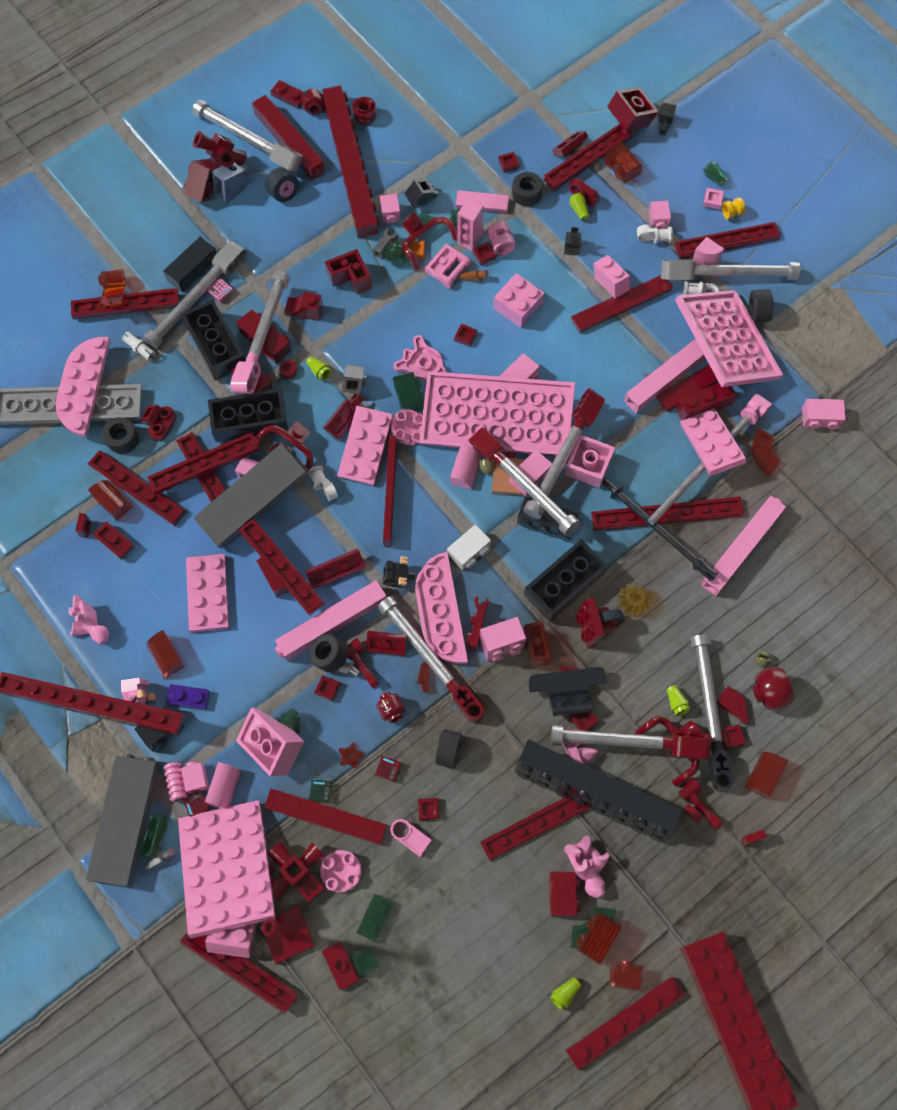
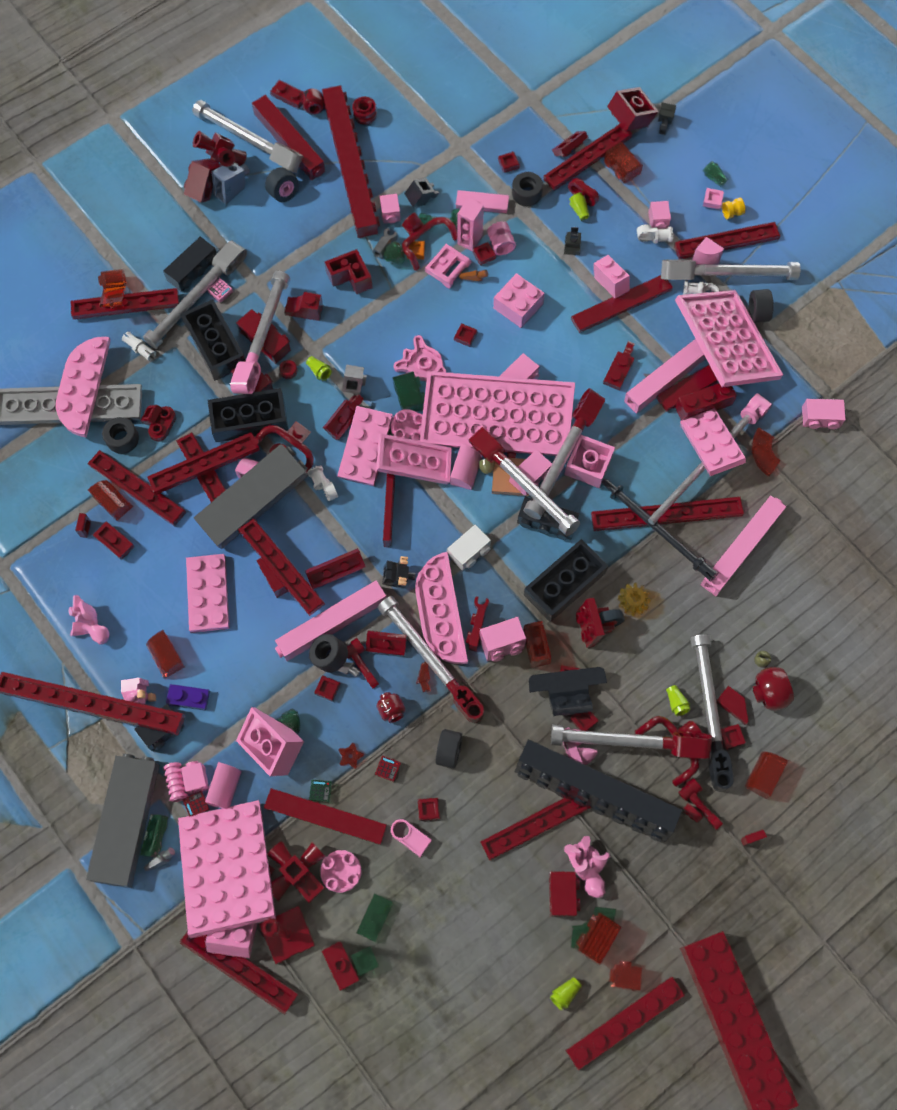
none -> bright pink plate [376,434,452,485]
none -> dark red plate [603,341,635,391]

